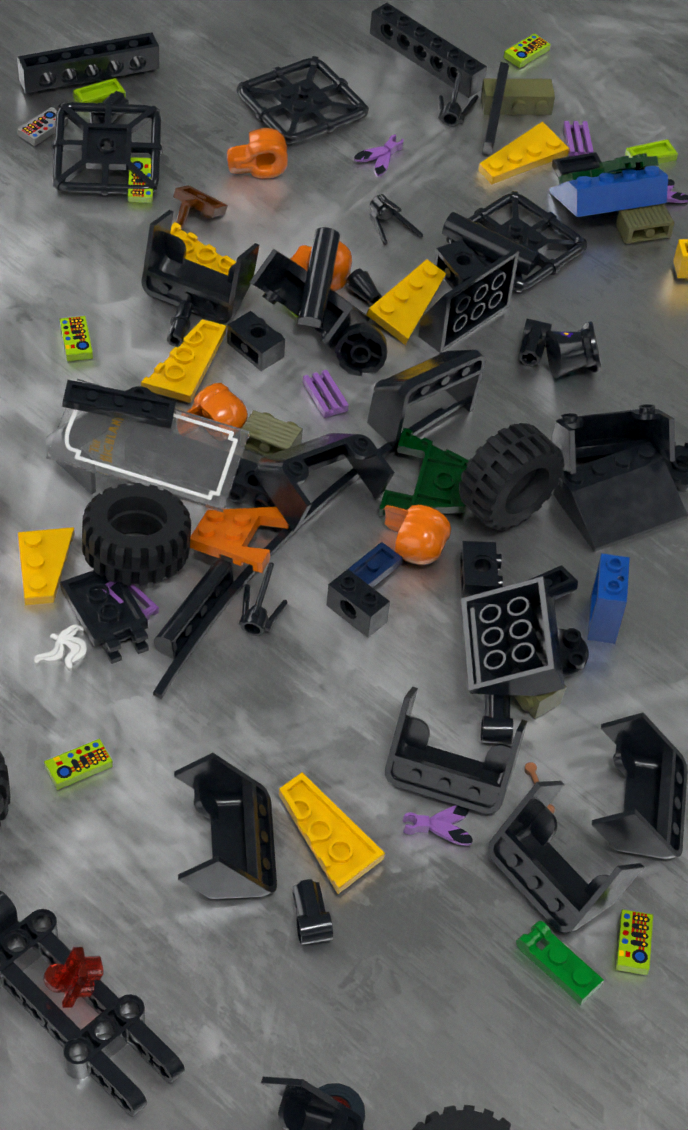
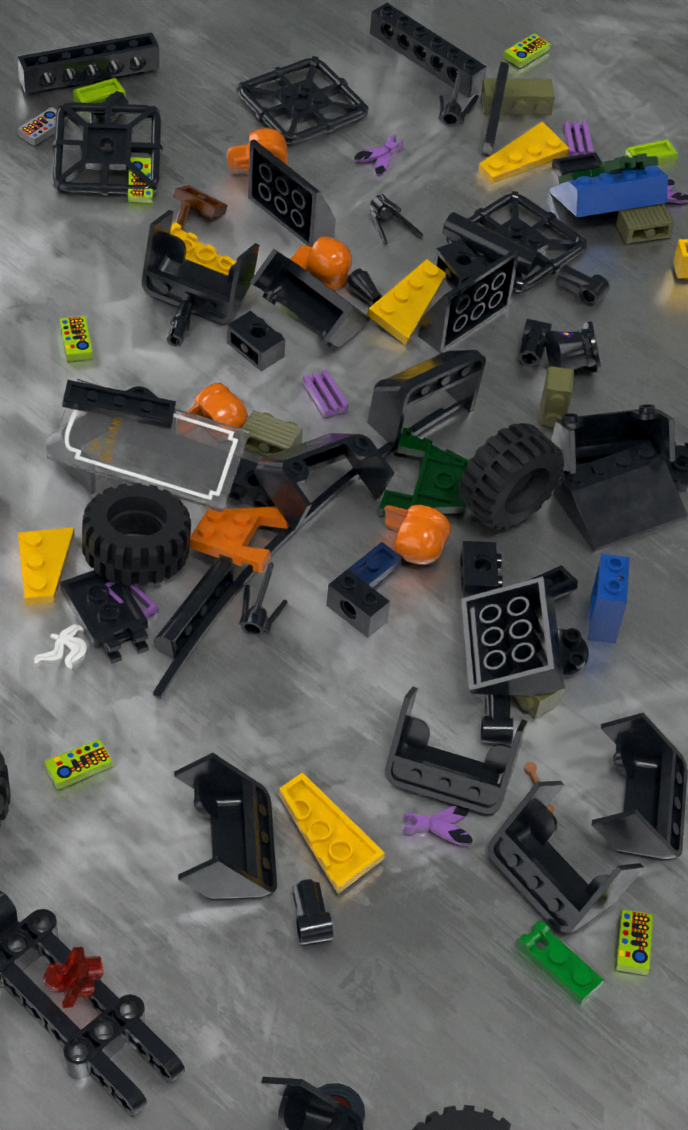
yellow wing [141,319,227,403] -> none
black brick [297,227,340,328] -> none
black cylinder [335,323,388,376] -> none
none -> black slope [248,139,336,247]
none -> olive brick [539,366,574,427]
none -> black piece [556,264,610,307]

